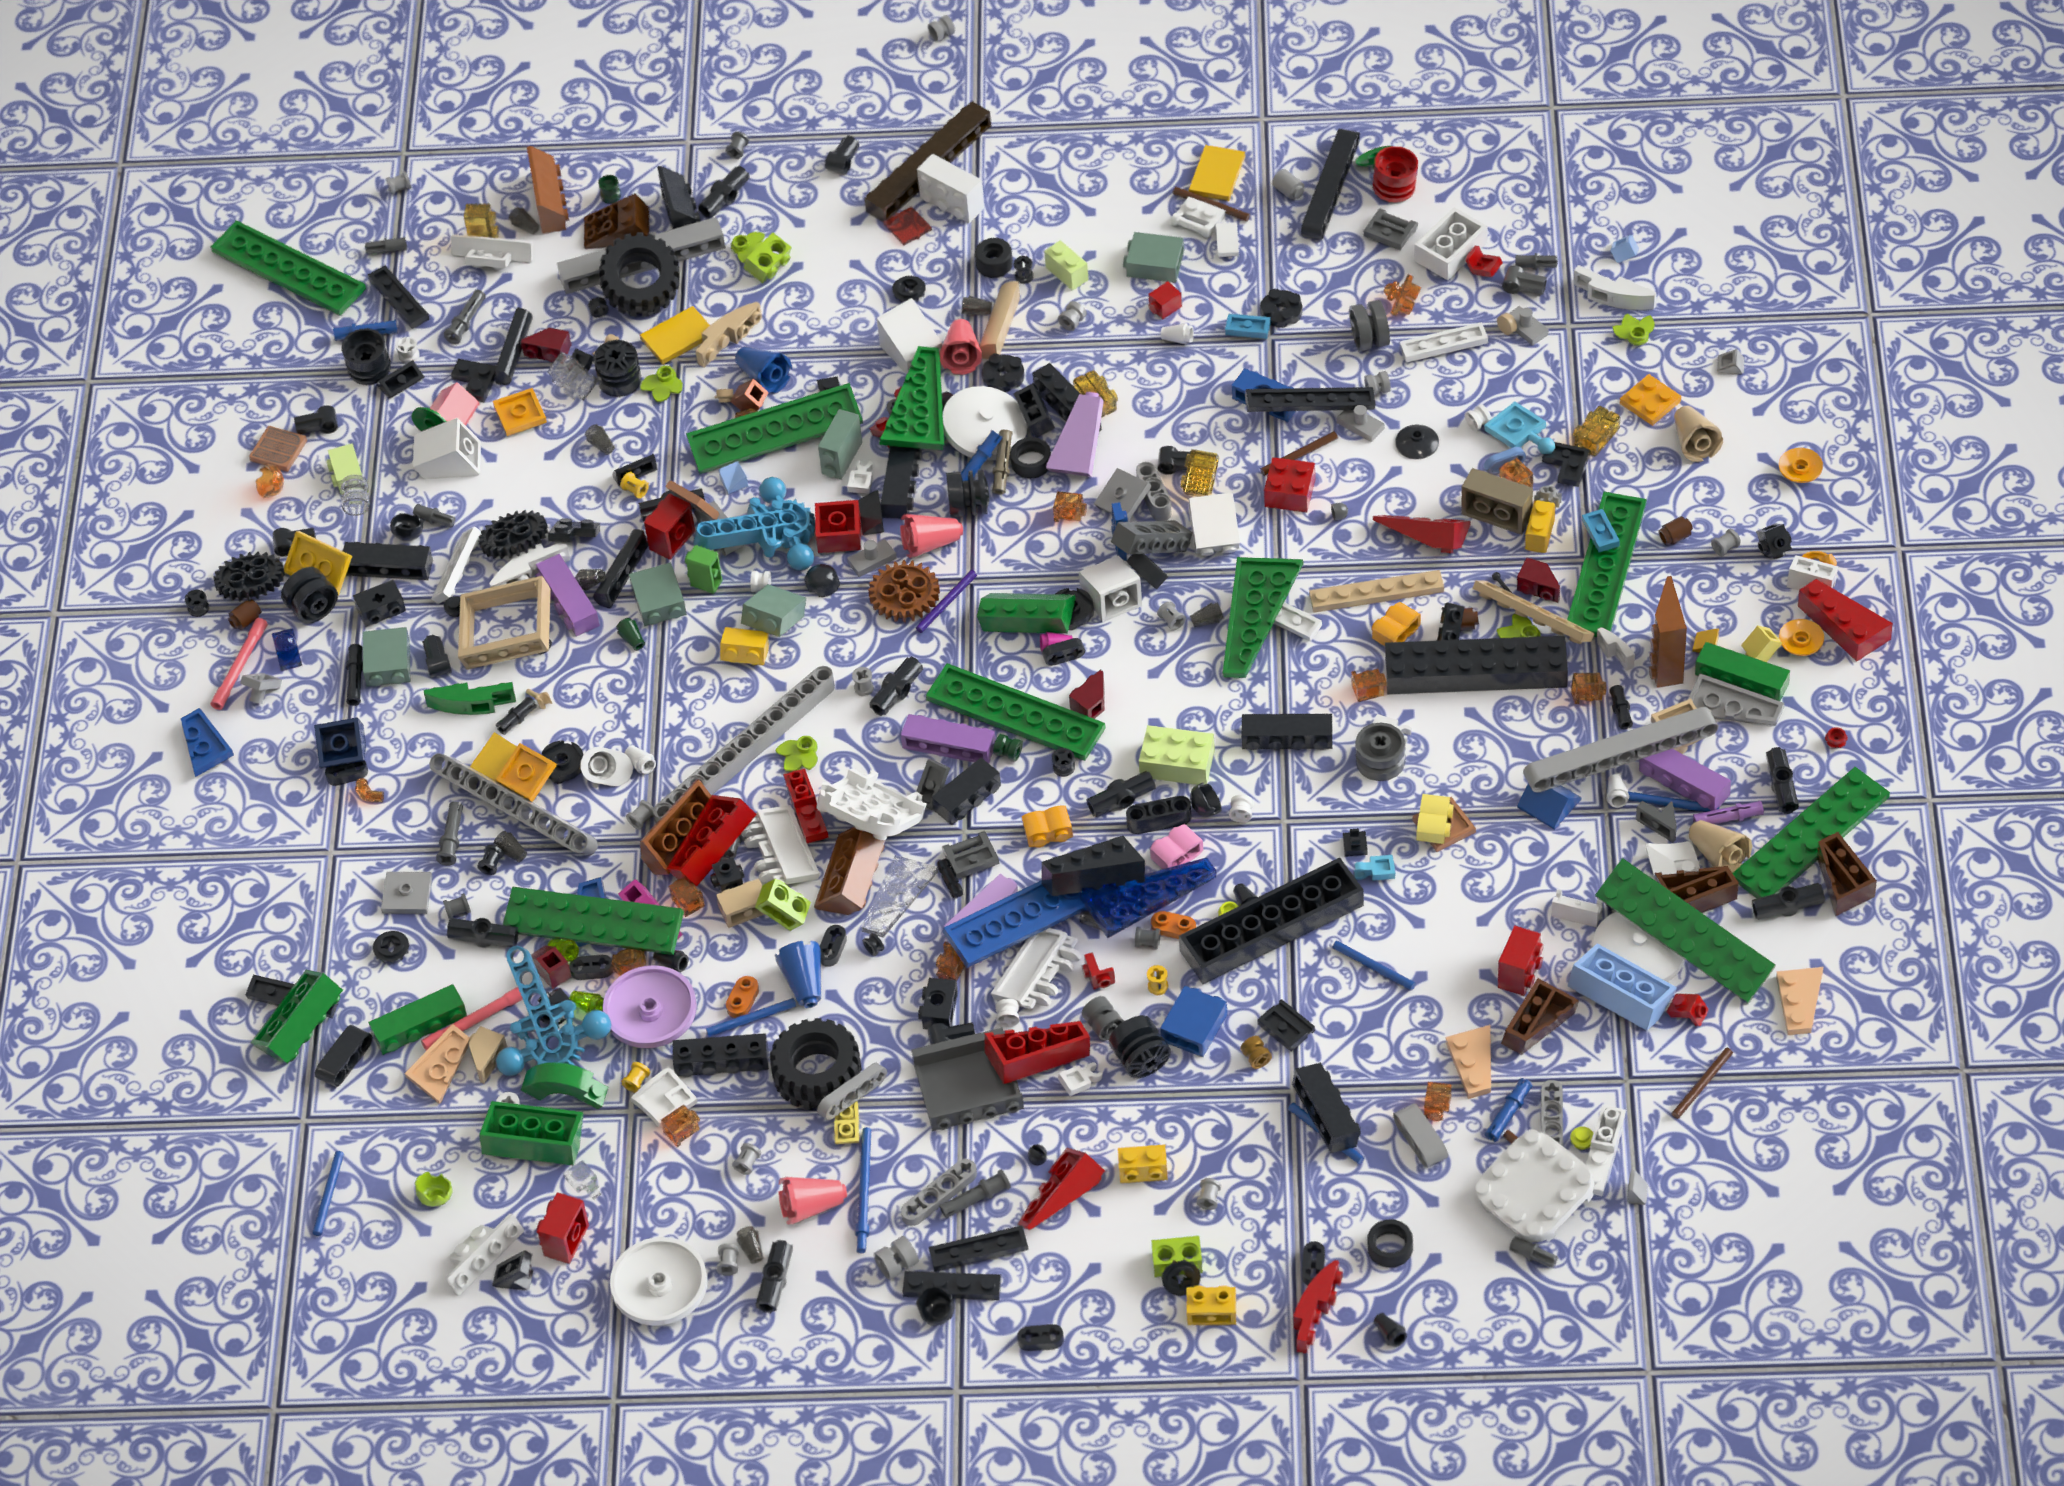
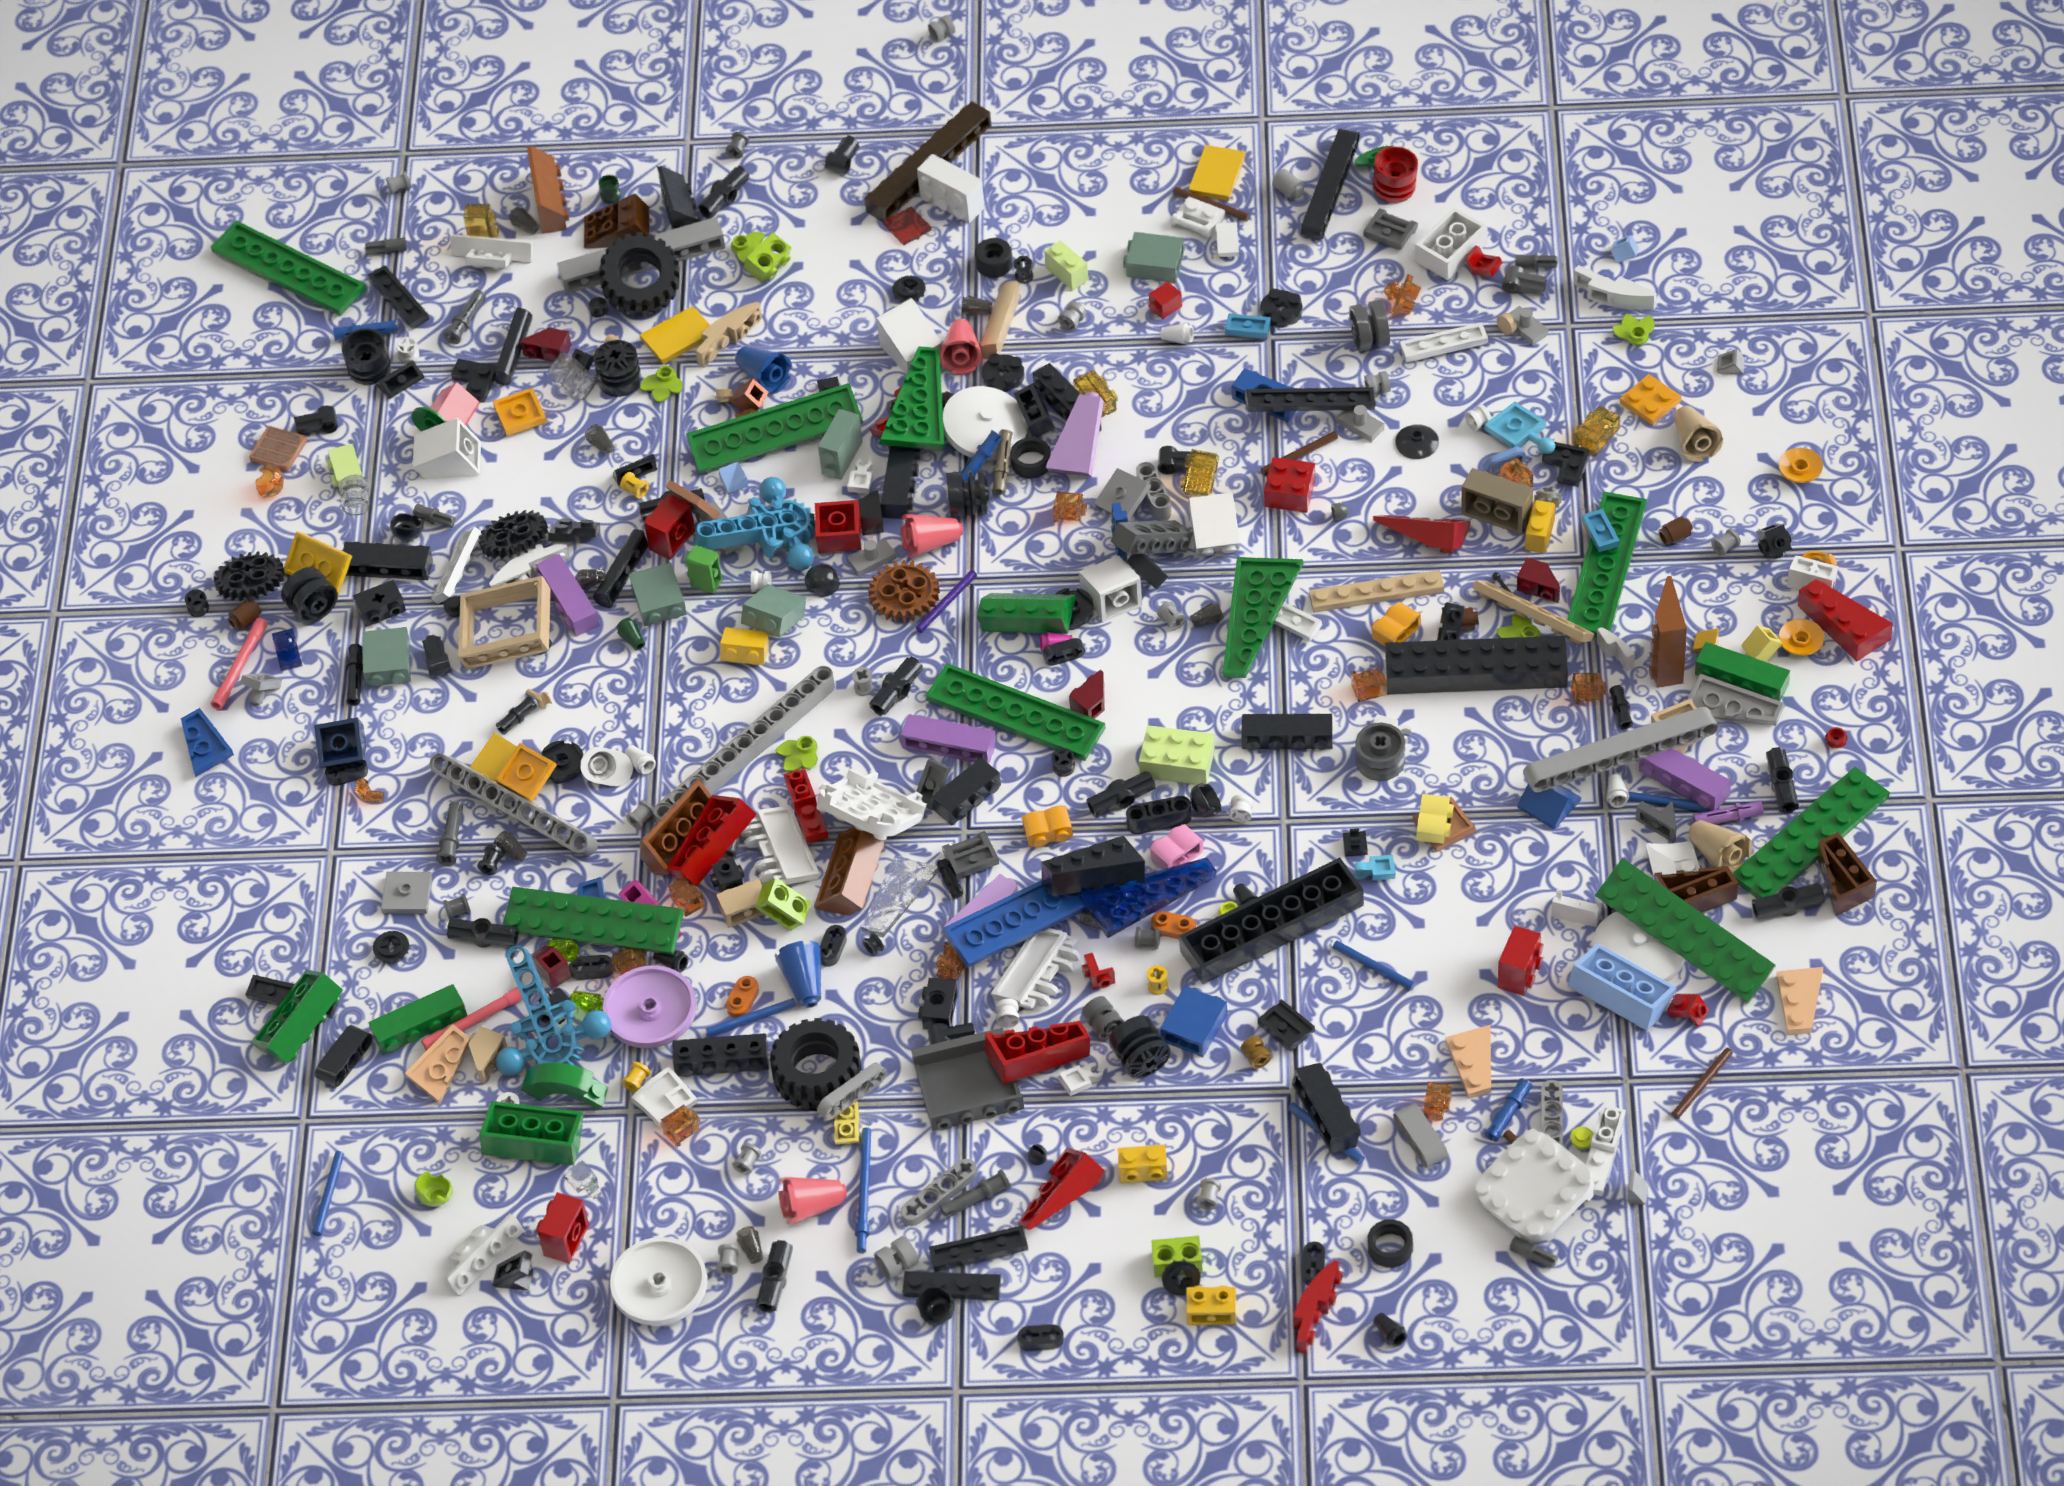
black piece [272,527,316,557] -> none
green slope [423,682,516,715] -> none
dark green wheel [993,734,1023,762] -> none
reddish brown wedge [1501,978,1579,1055] -> none

